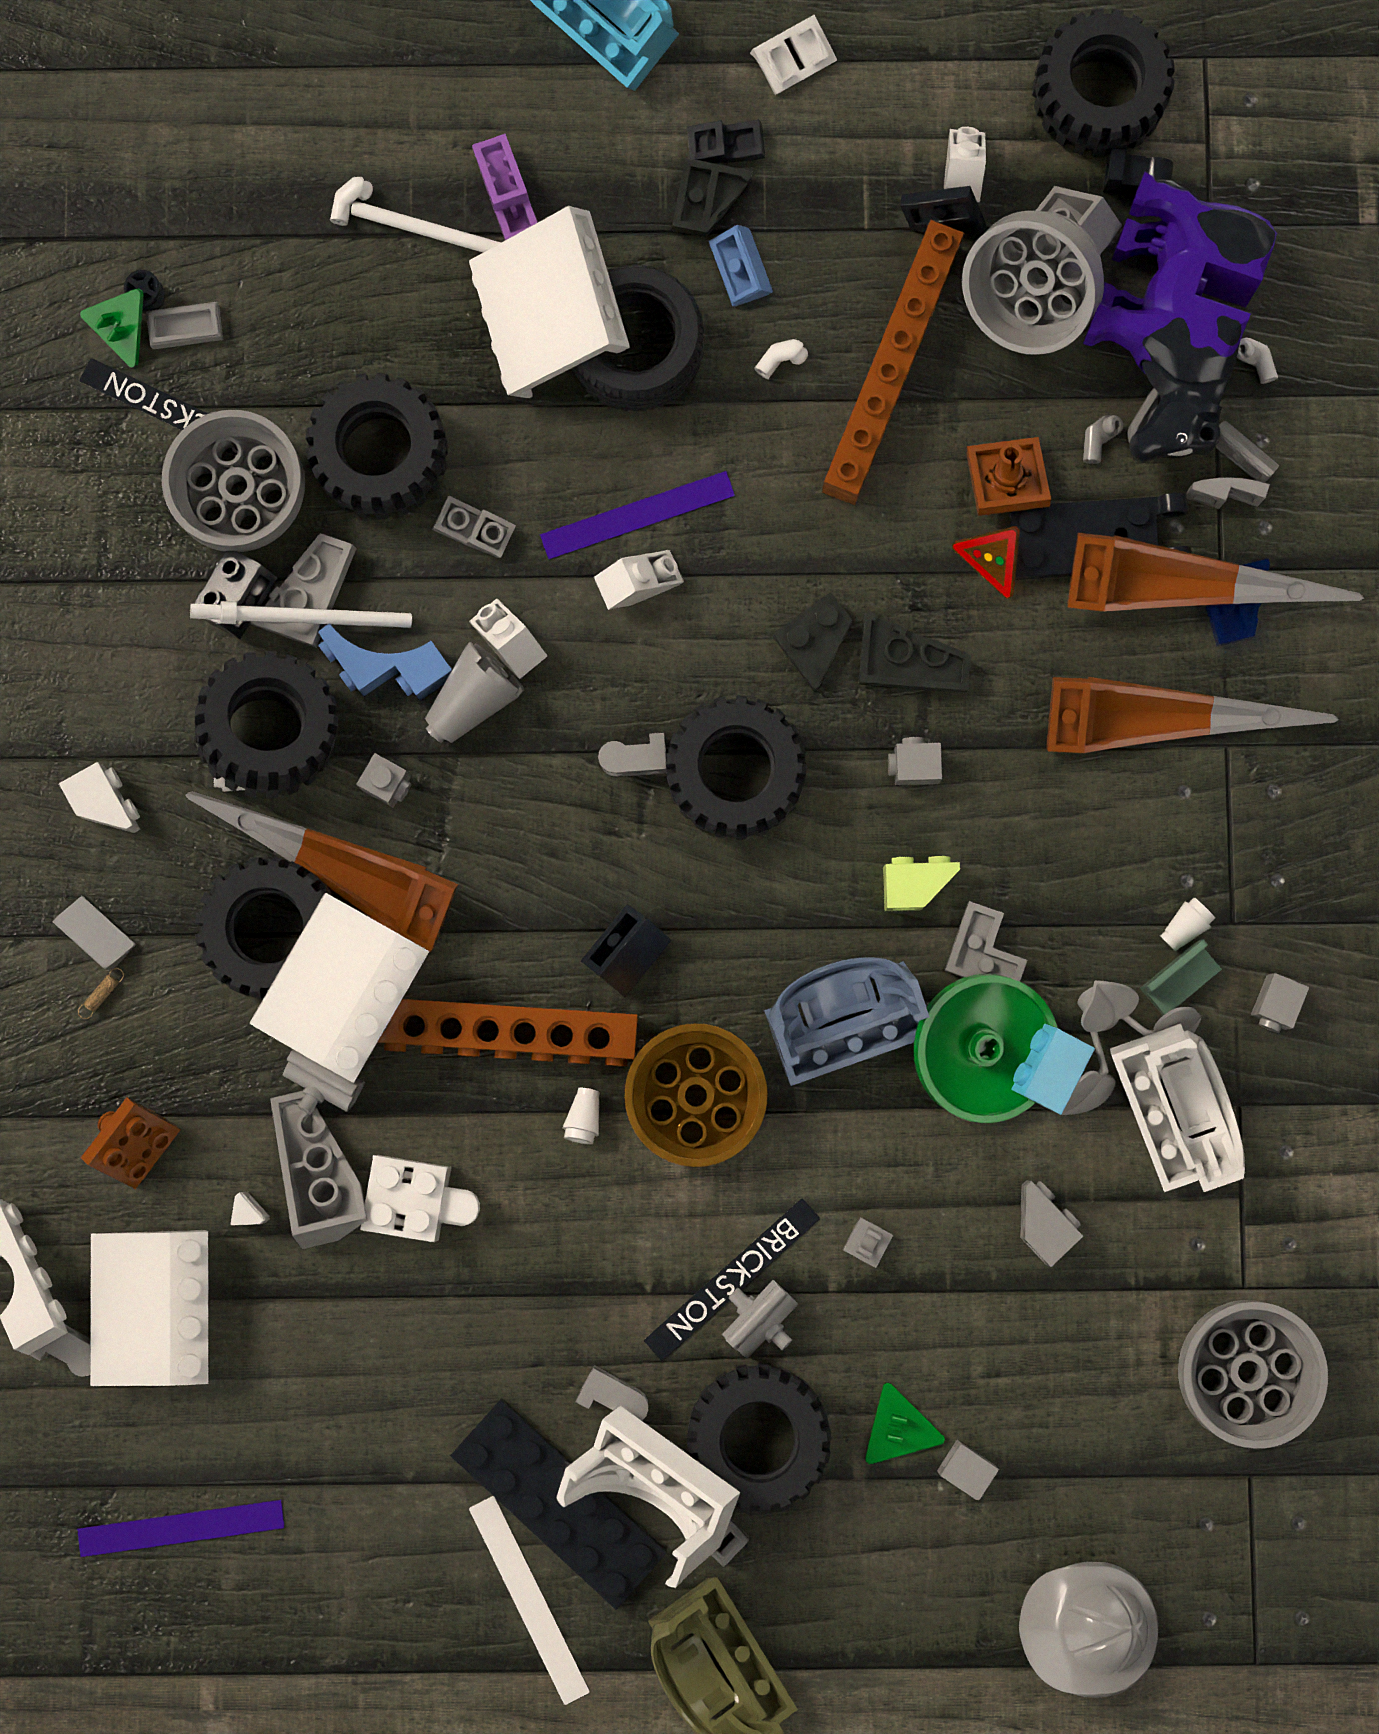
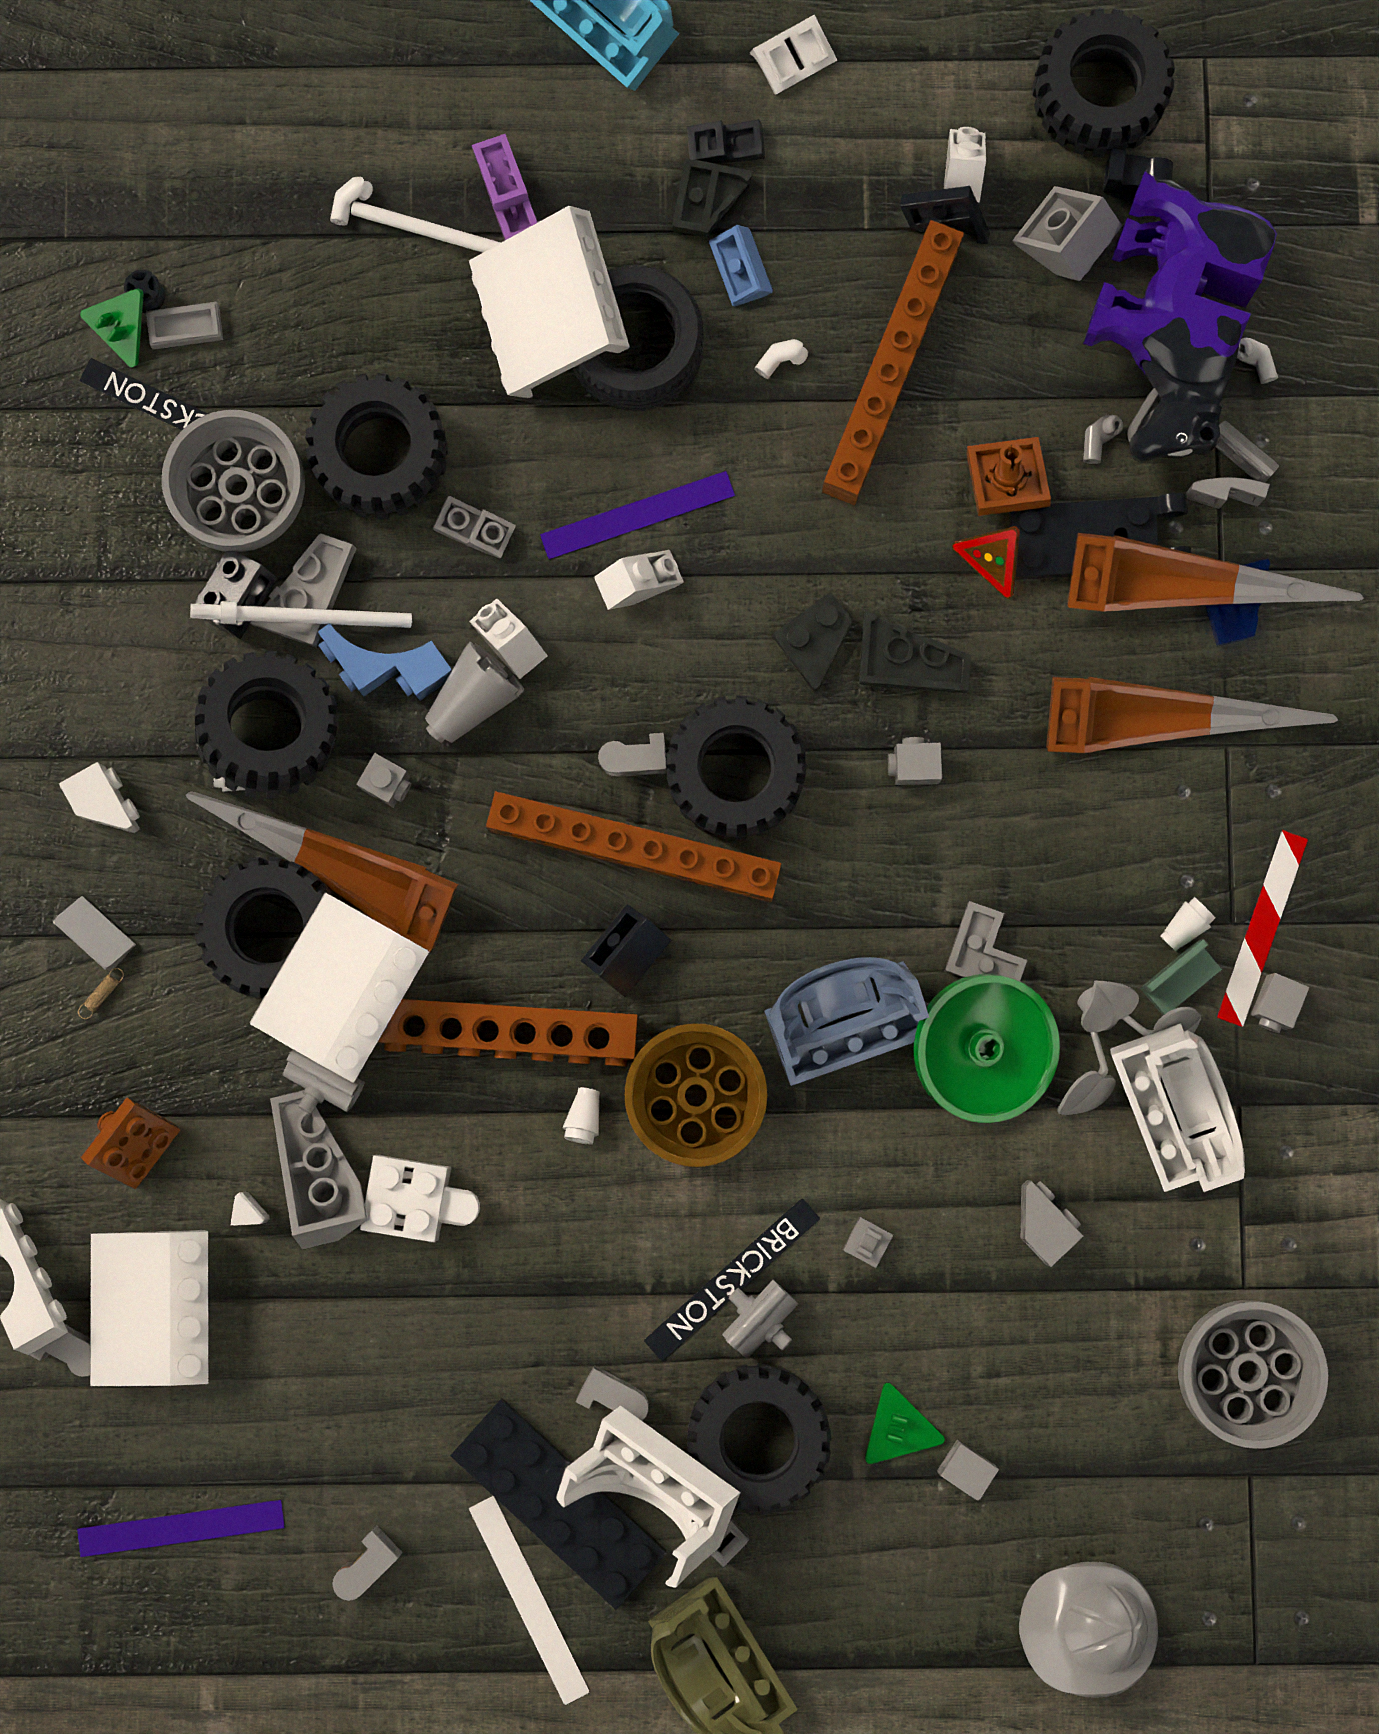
yellowish green slope [883,856,960,911] -> none
light grey wheel [962,211,1104,355] -> none
medium azure brick [1011,1024,1095,1115] -> none
none -> light grey leg [332,1525,403,1601]
none -> dark orange brick [486,791,781,902]
none -> sticker [1217,830,1308,1027]

